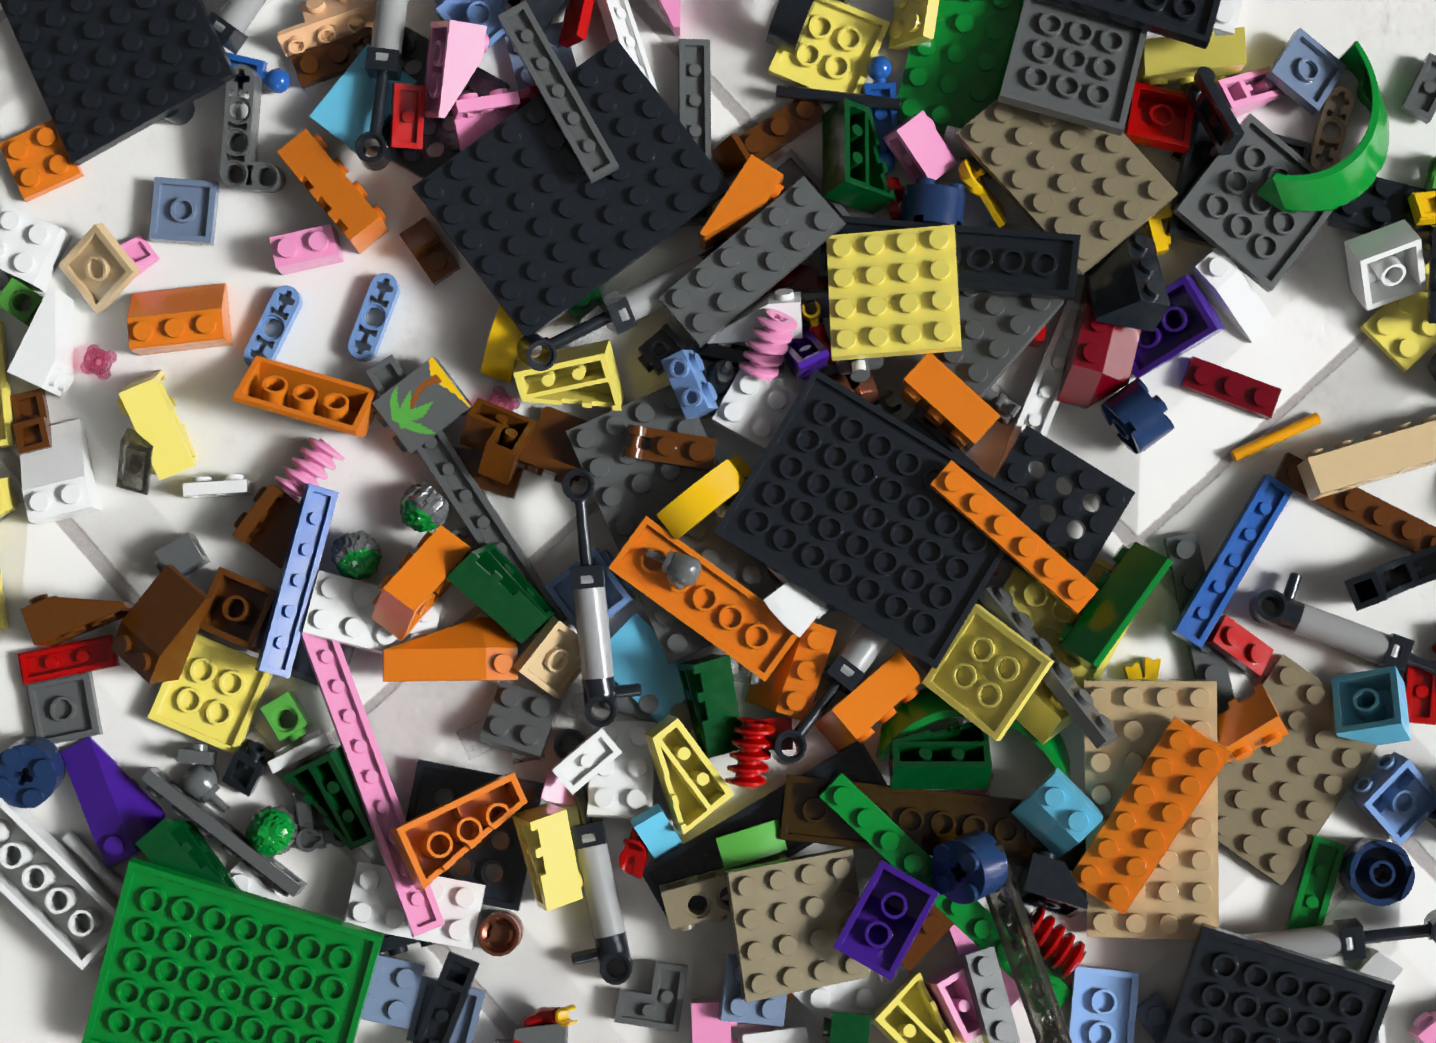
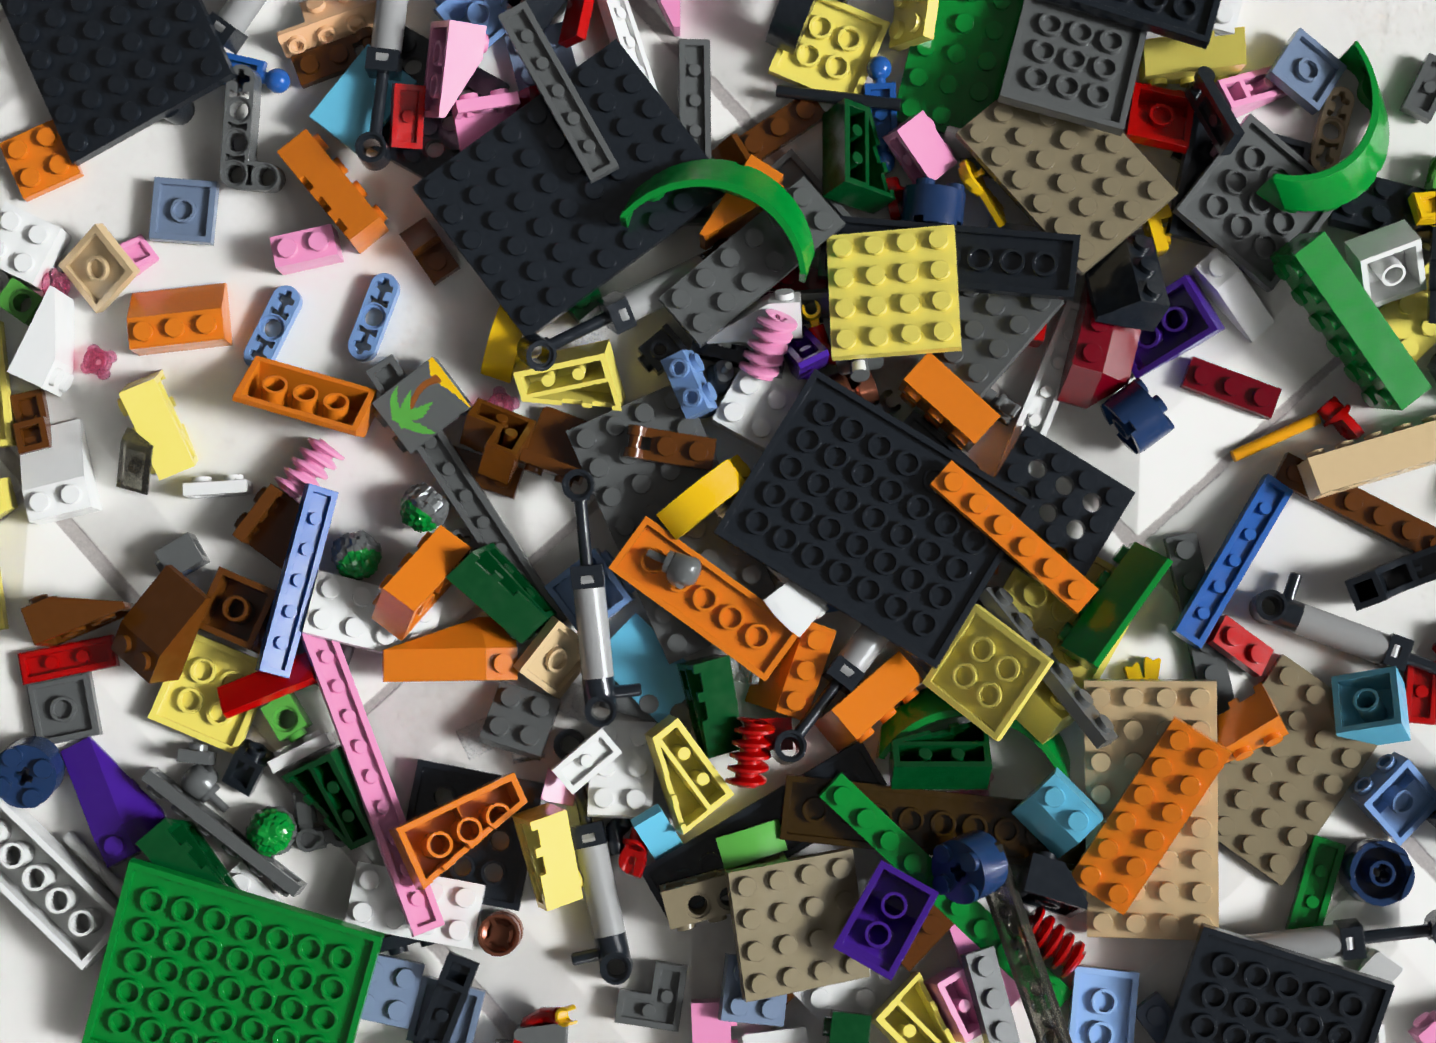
none -> clear pink plate [41,268,71,296]
none -> red tile [217,652,317,719]
none -> black arm [606,818,633,856]
none -> green windscreen [620,159,815,283]
none -> green brick [1270,231,1432,411]
none -> red piece [1316,396,1365,440]

